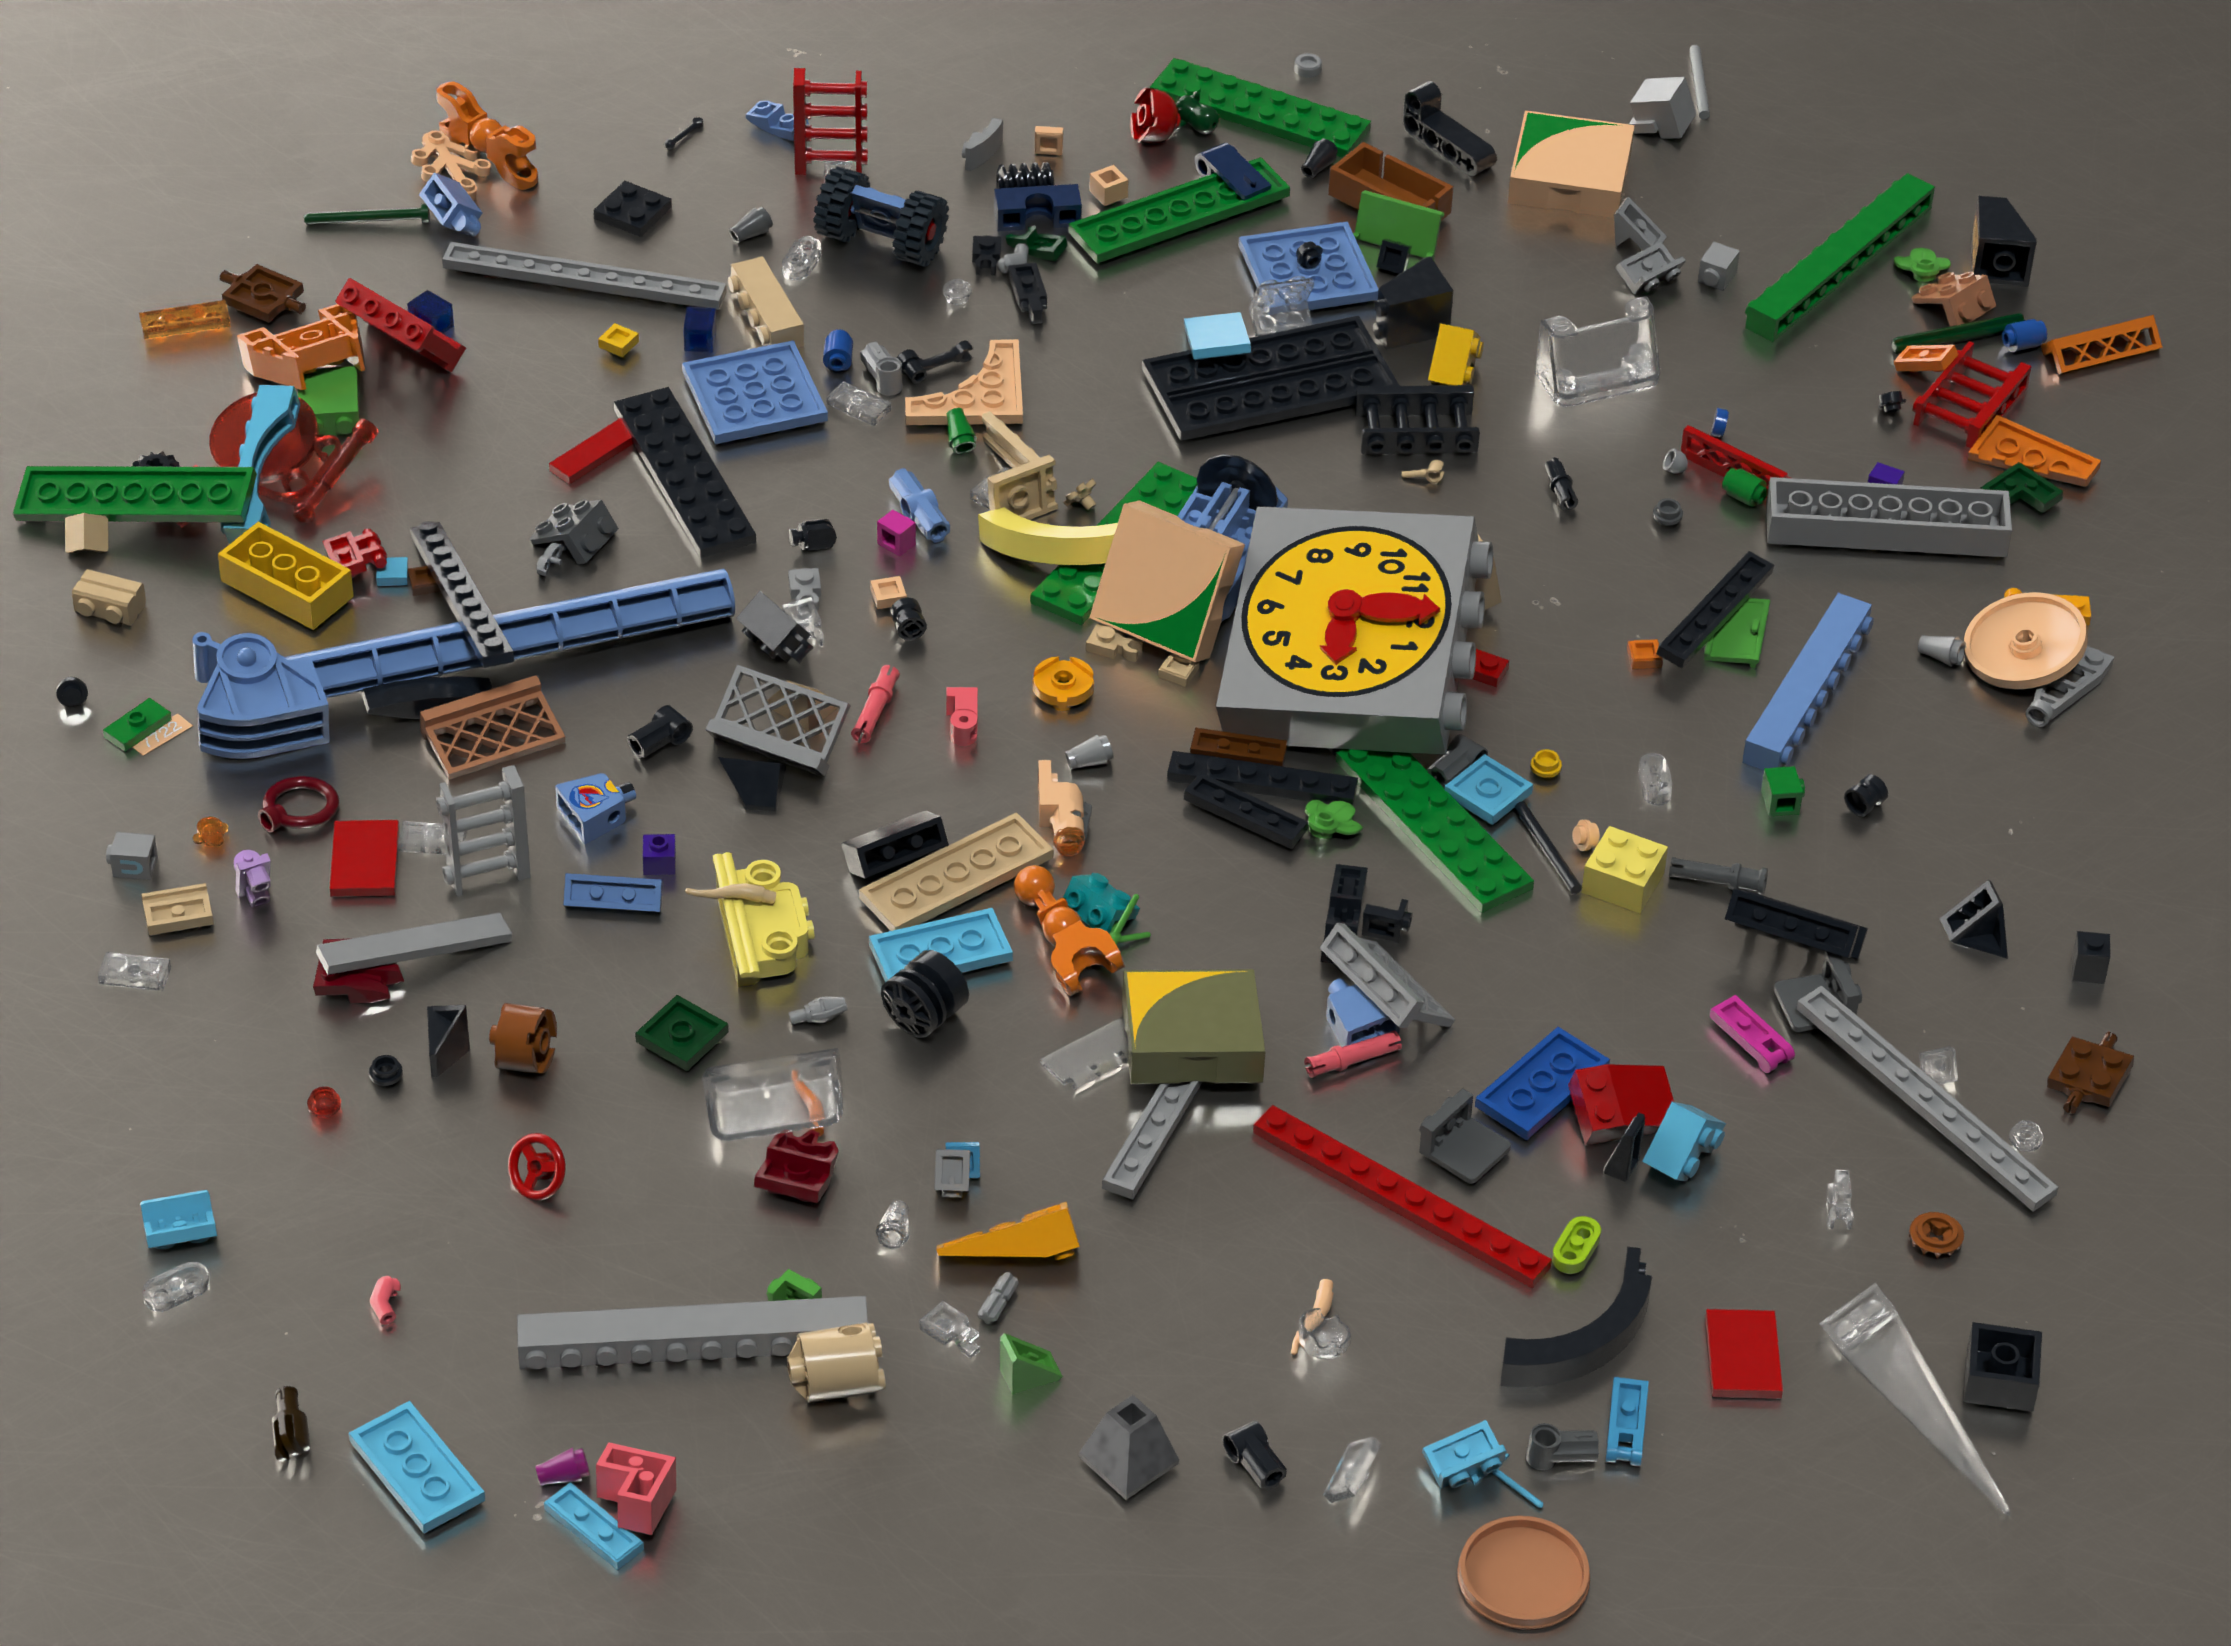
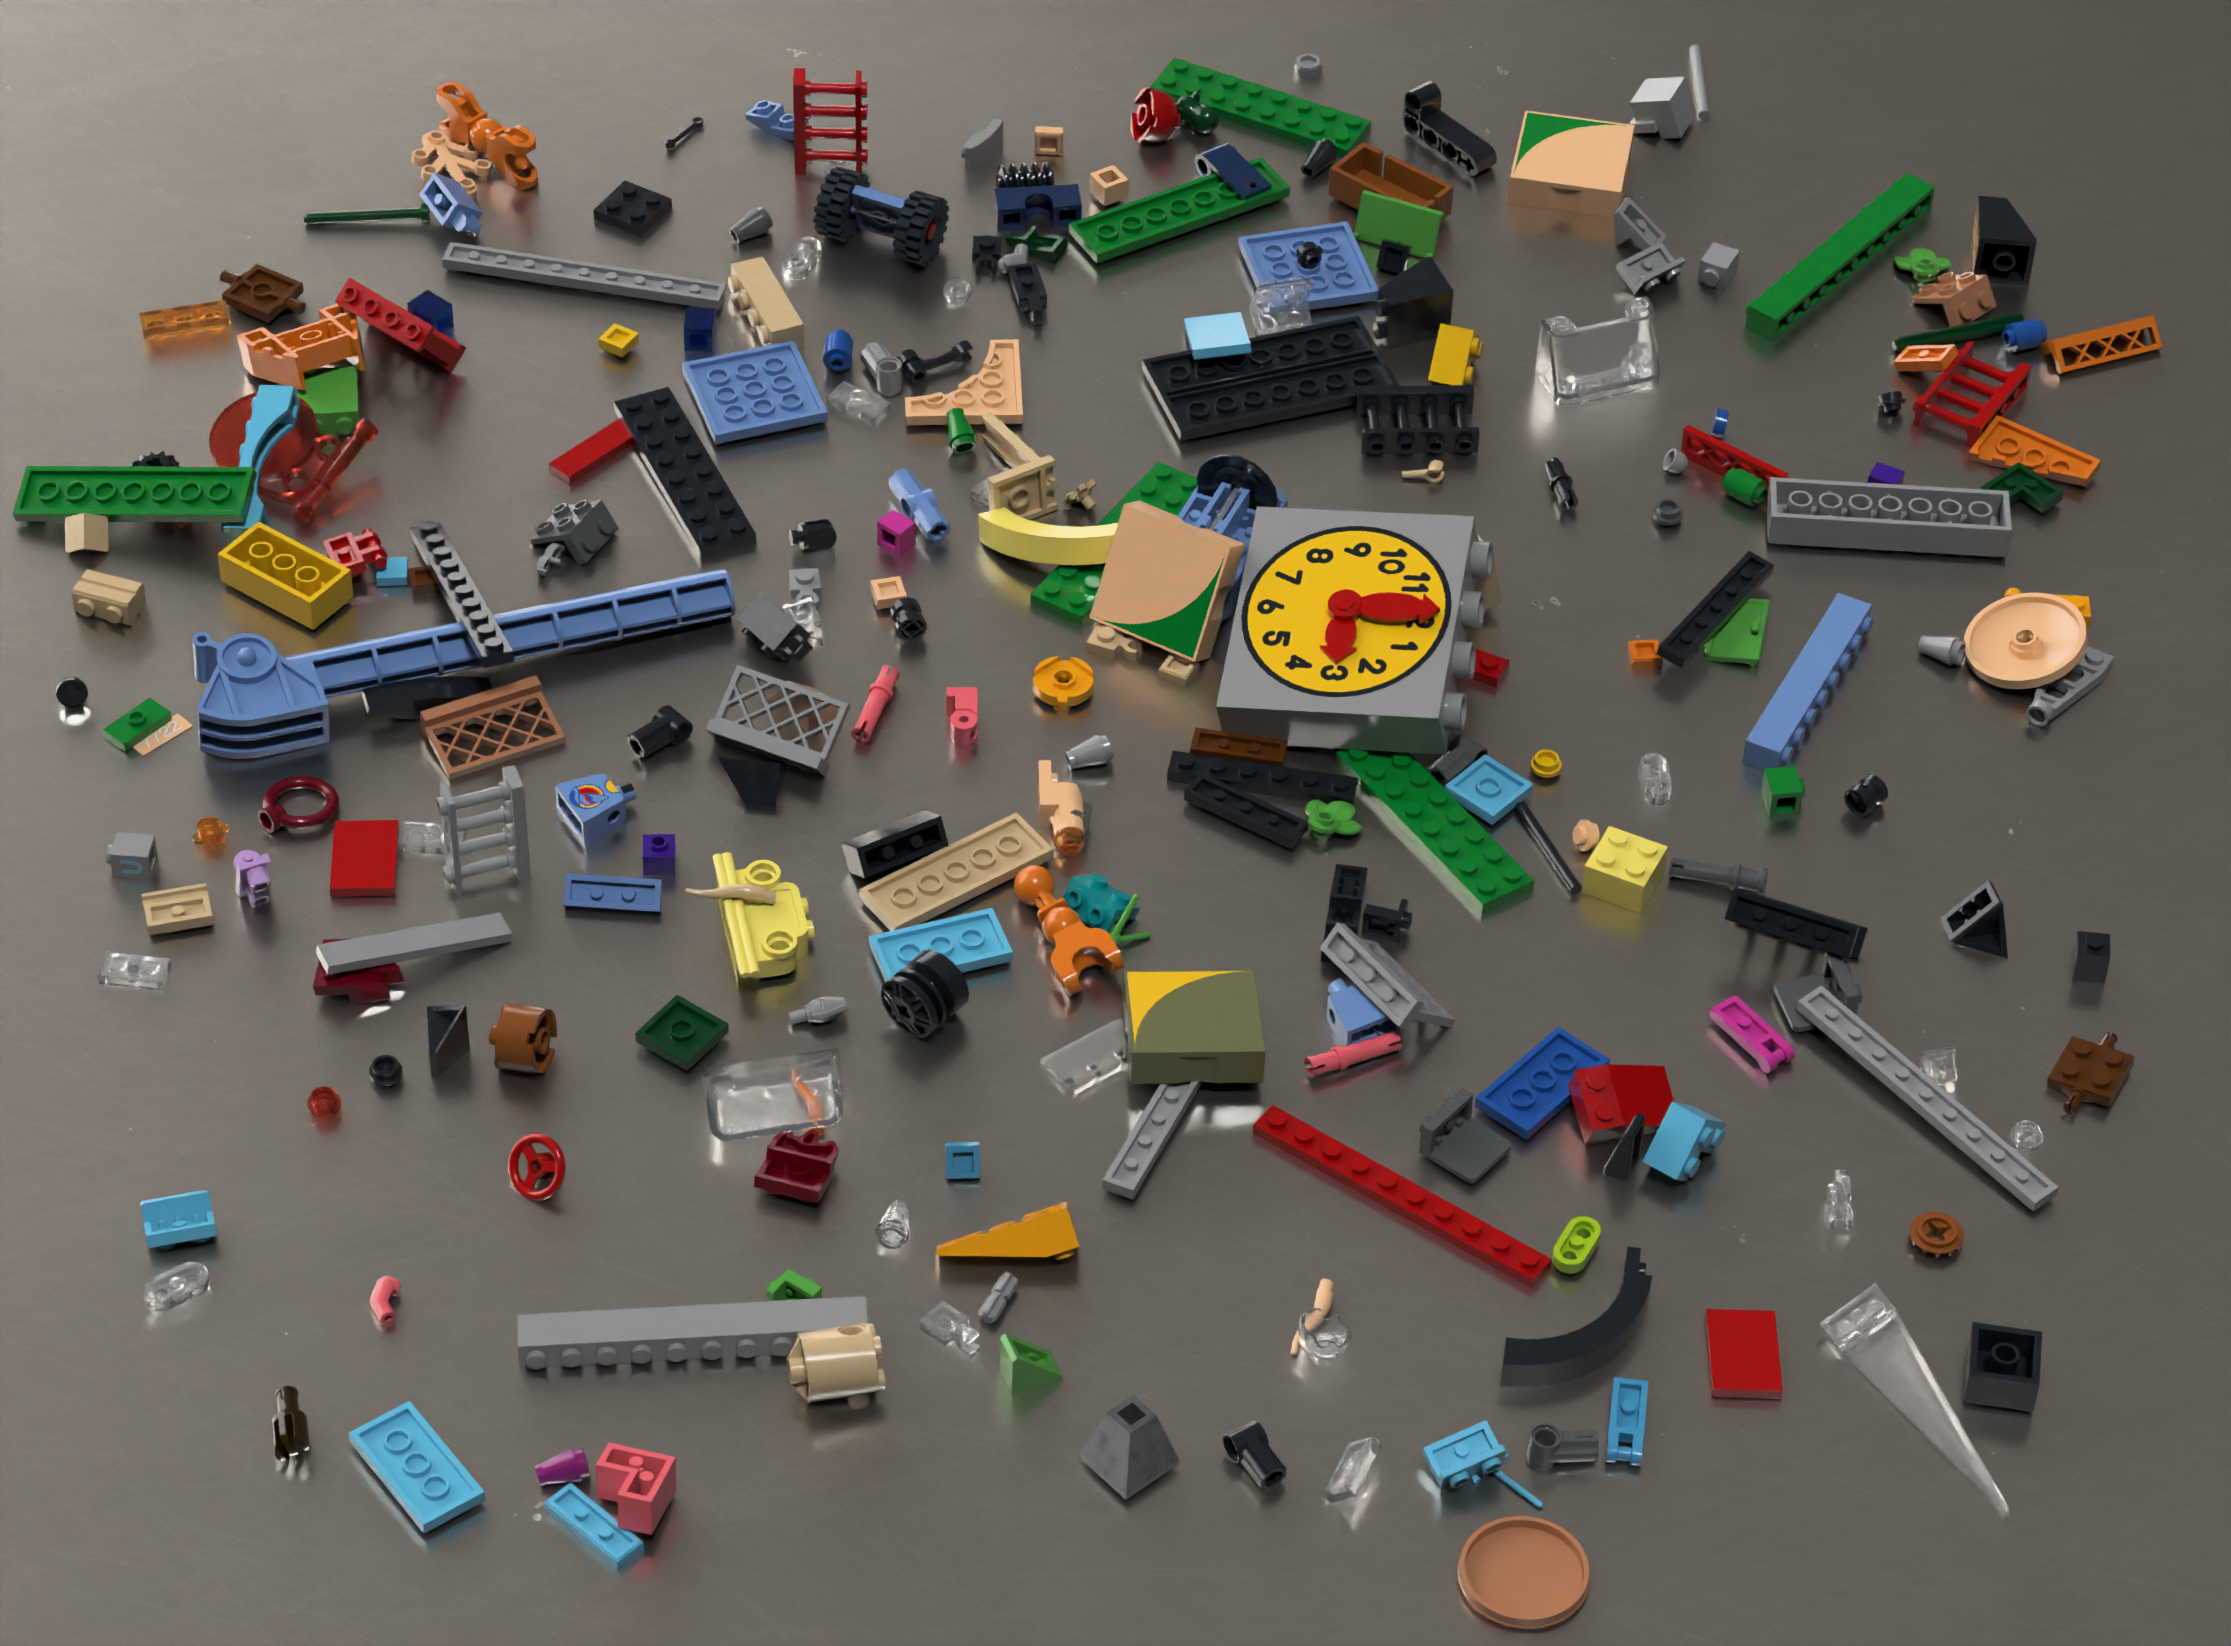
light grey bracket [935,1149,970,1197] -> none

